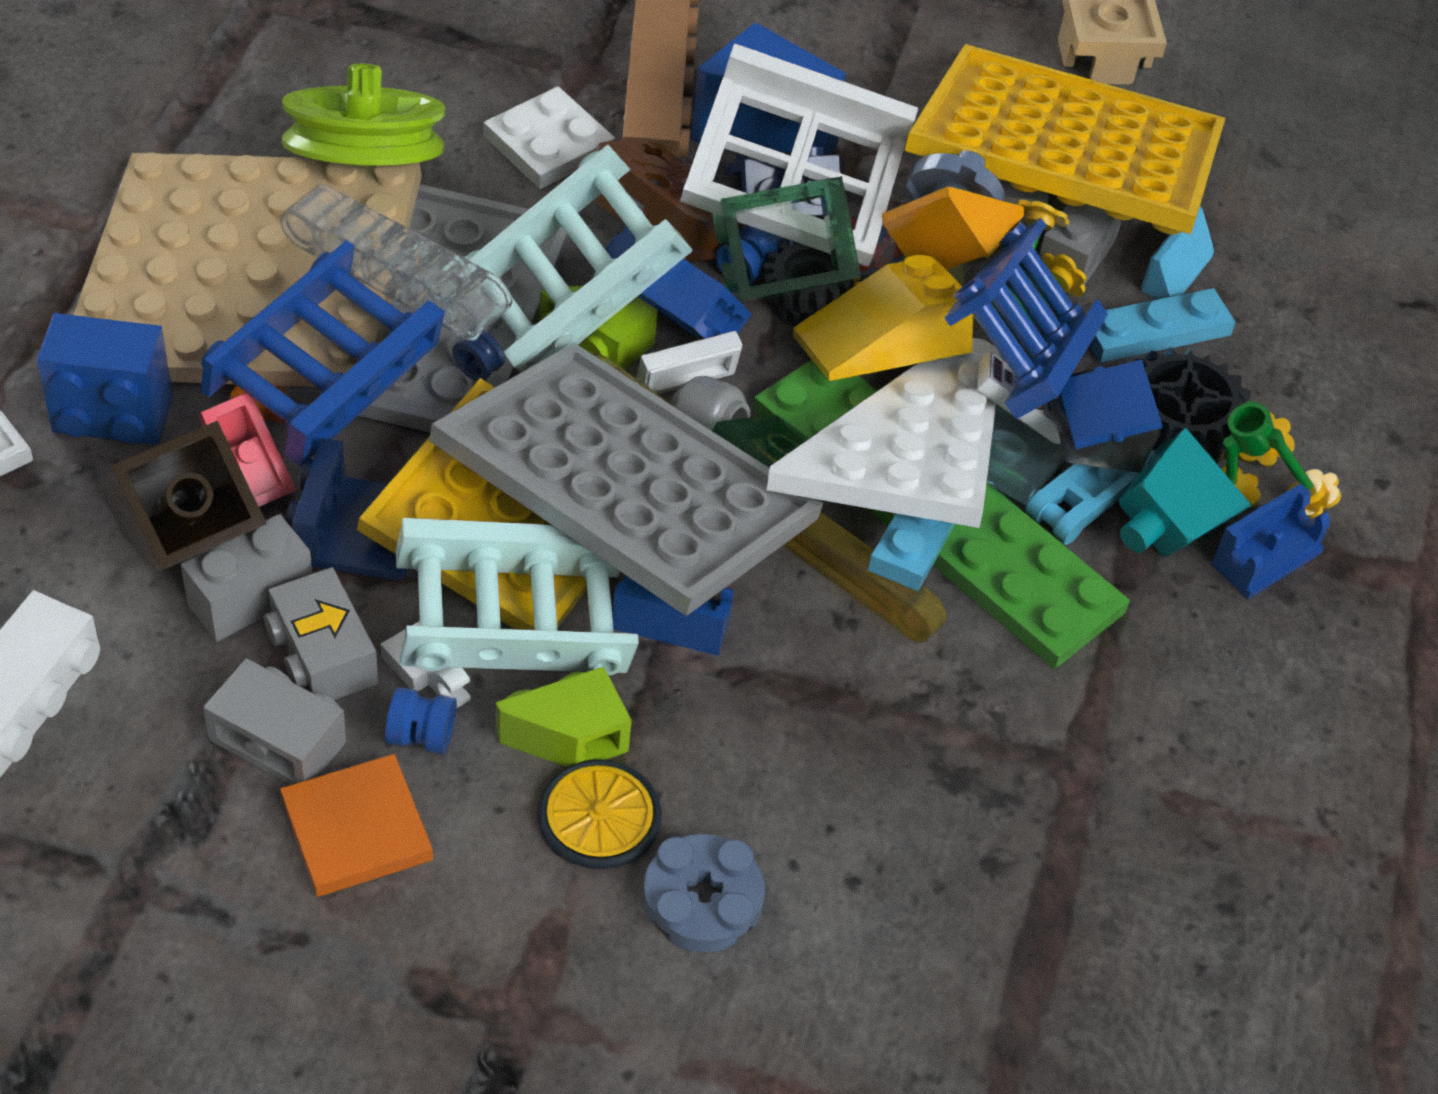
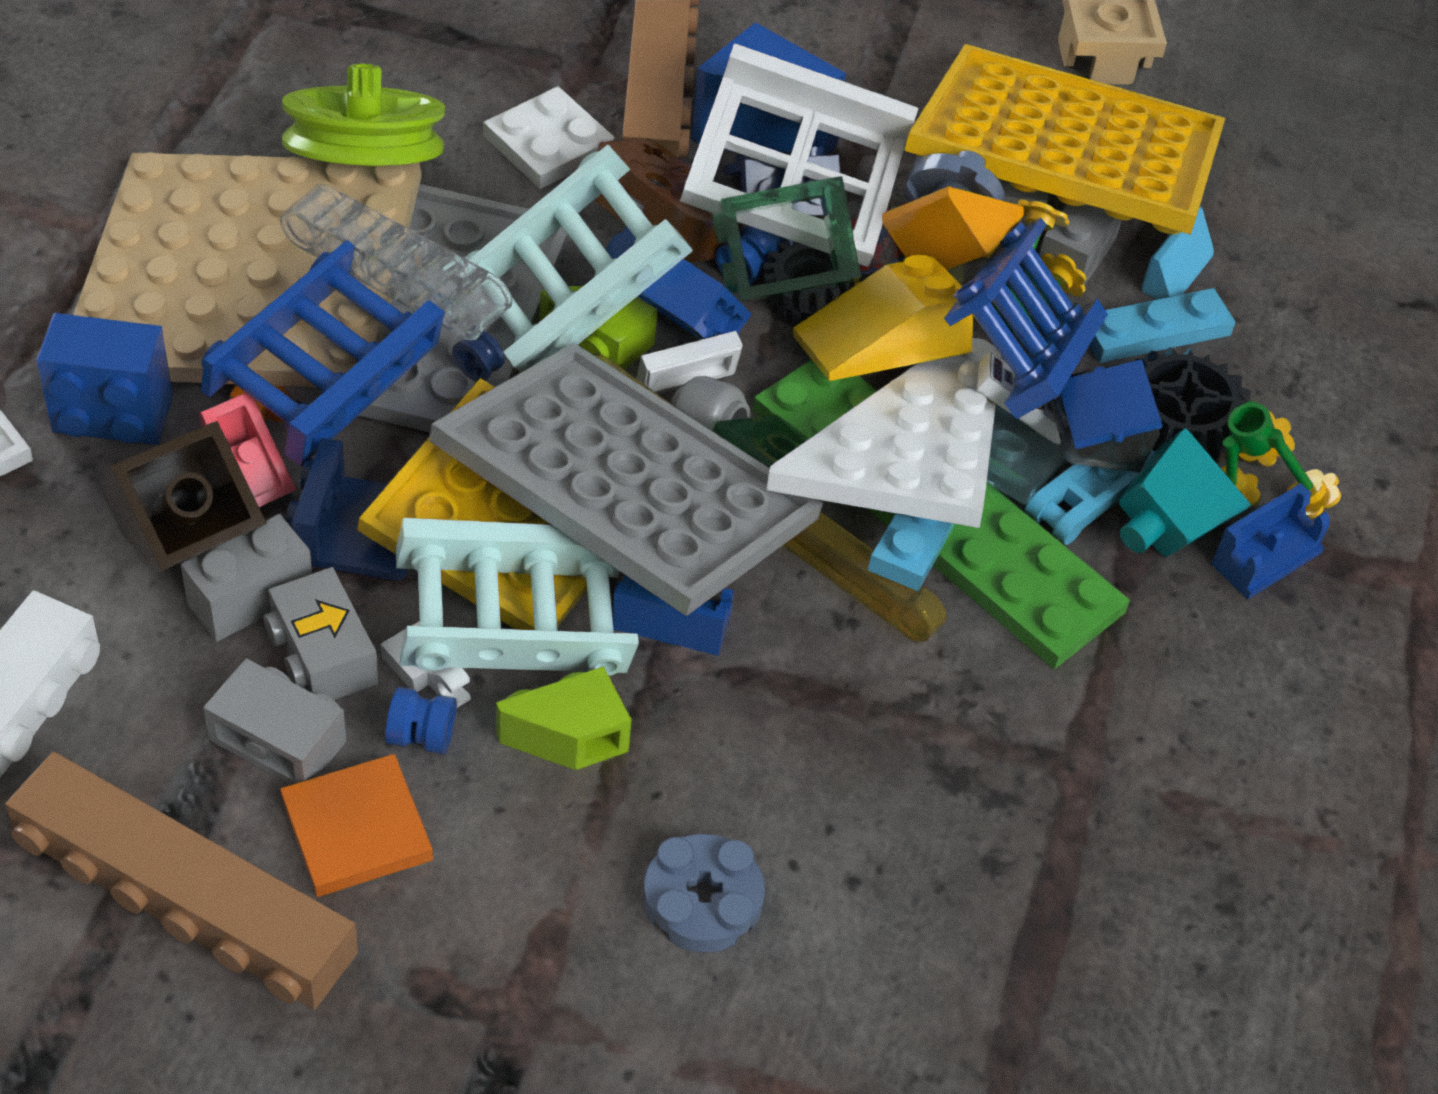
yellow wheel [537,759,662,869] -> none
none -> medium nougat brick [5,751,358,1011]

